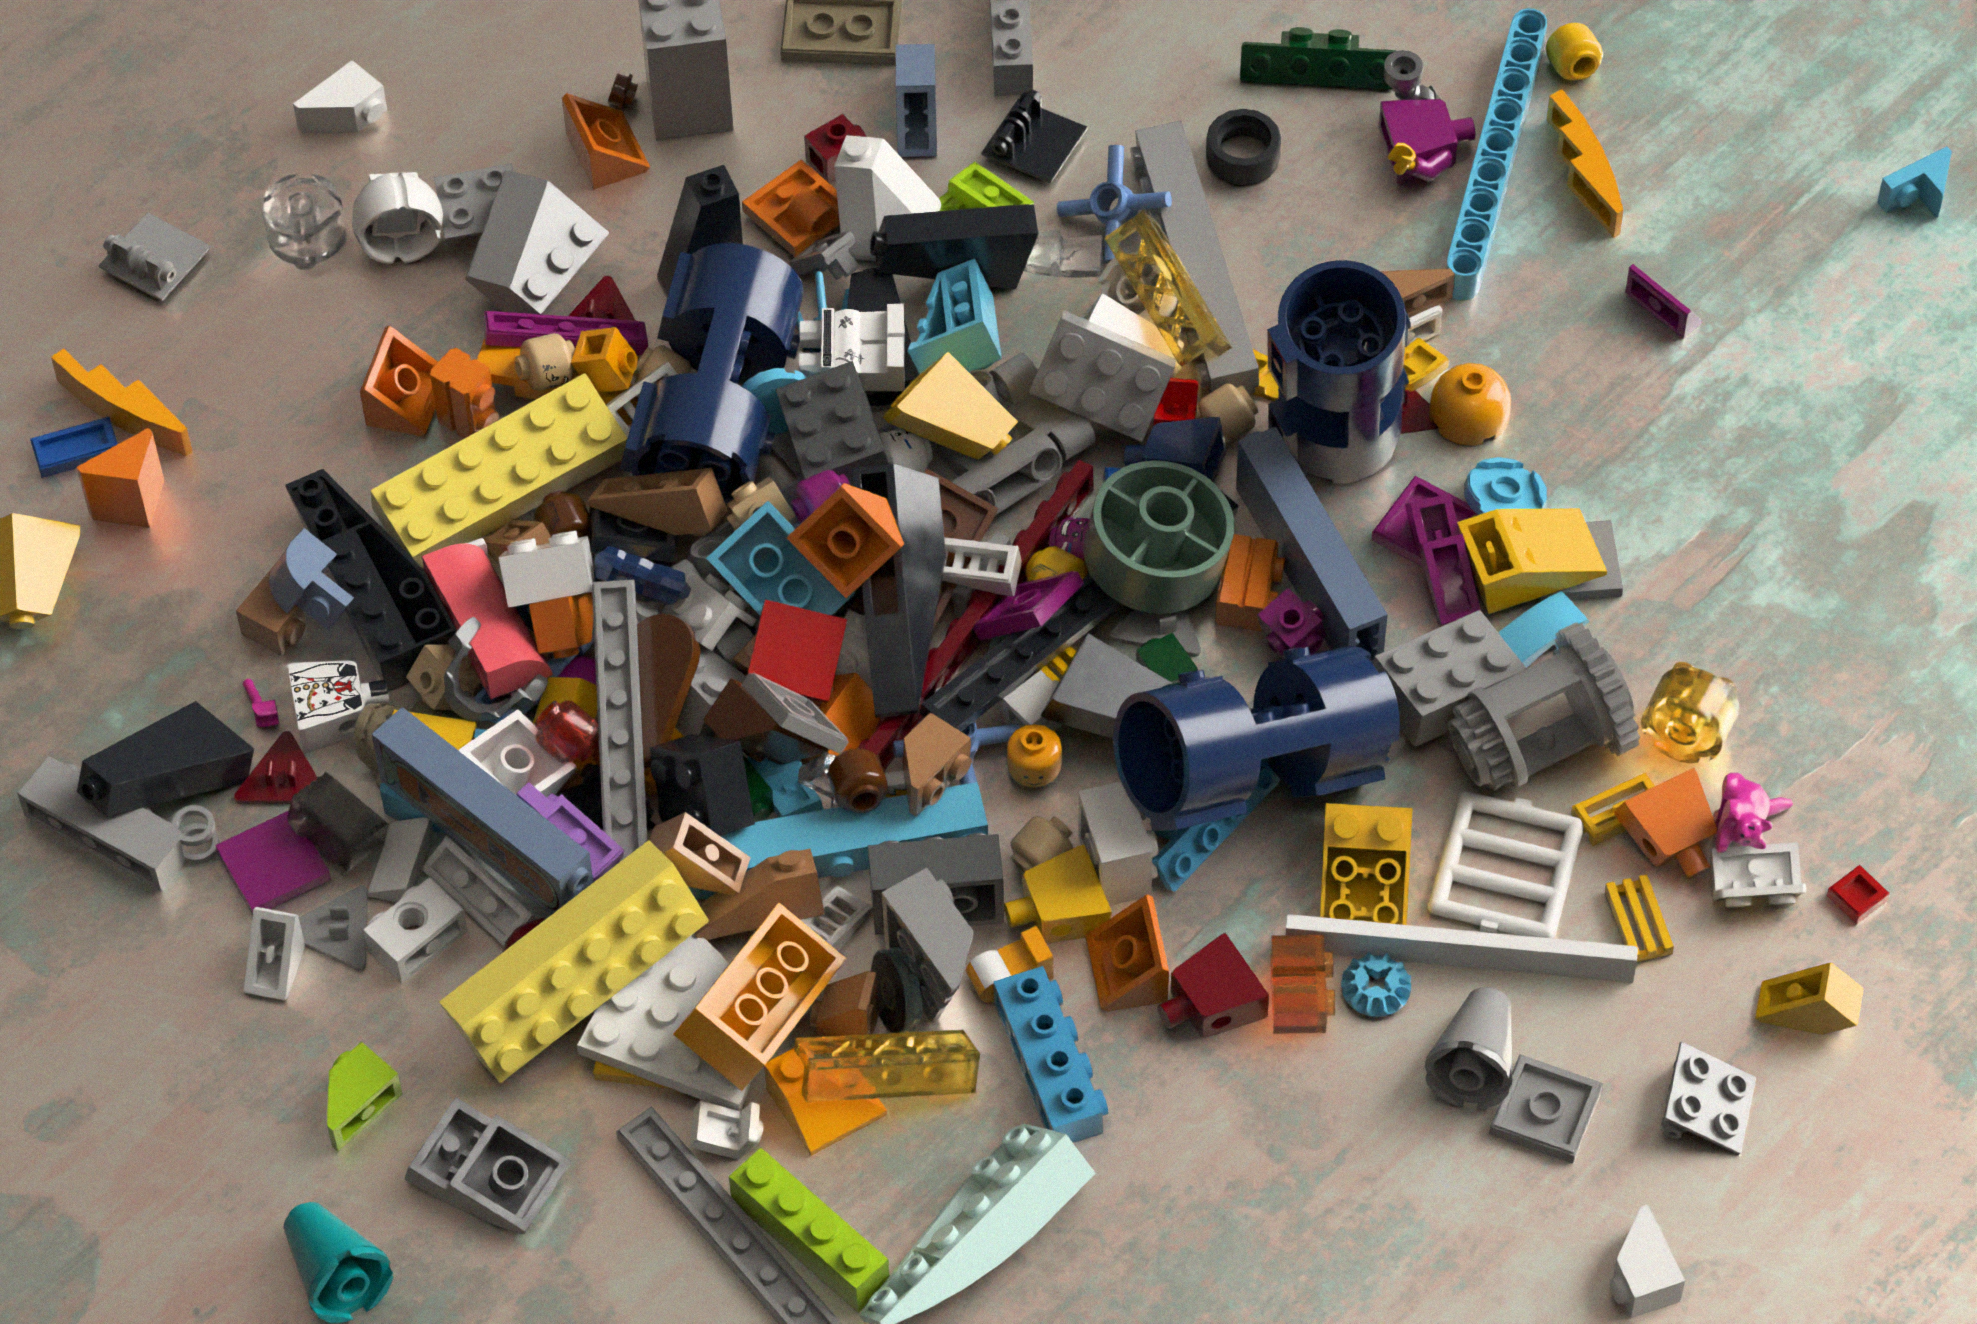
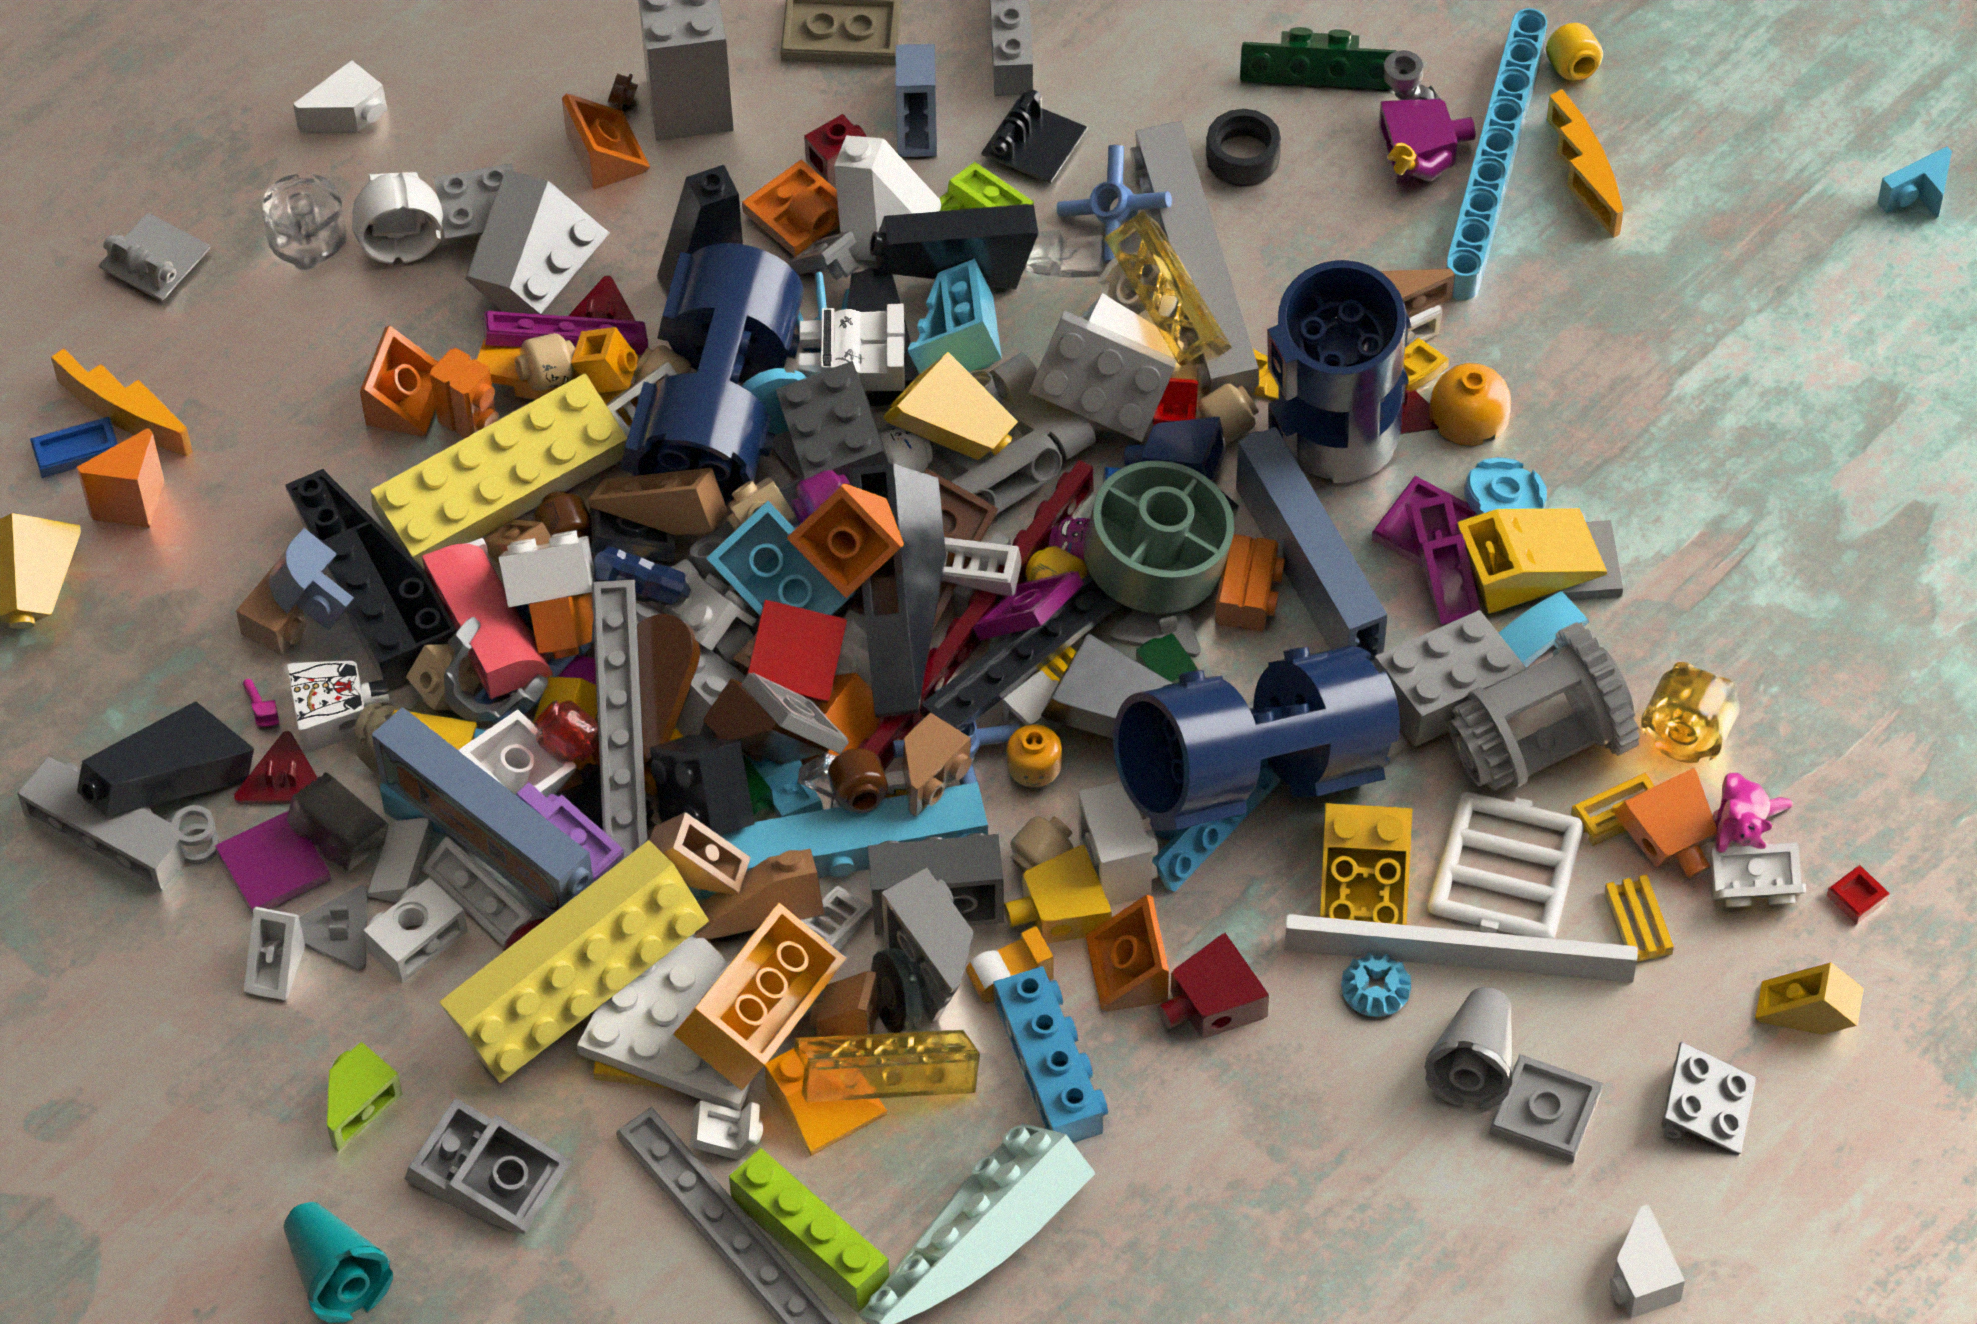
magenta brick [1257,588,1326,657] -> none
clear orange brick [1270,935,1335,1034] -> none
magenta slope [1625,264,1702,339] -> none

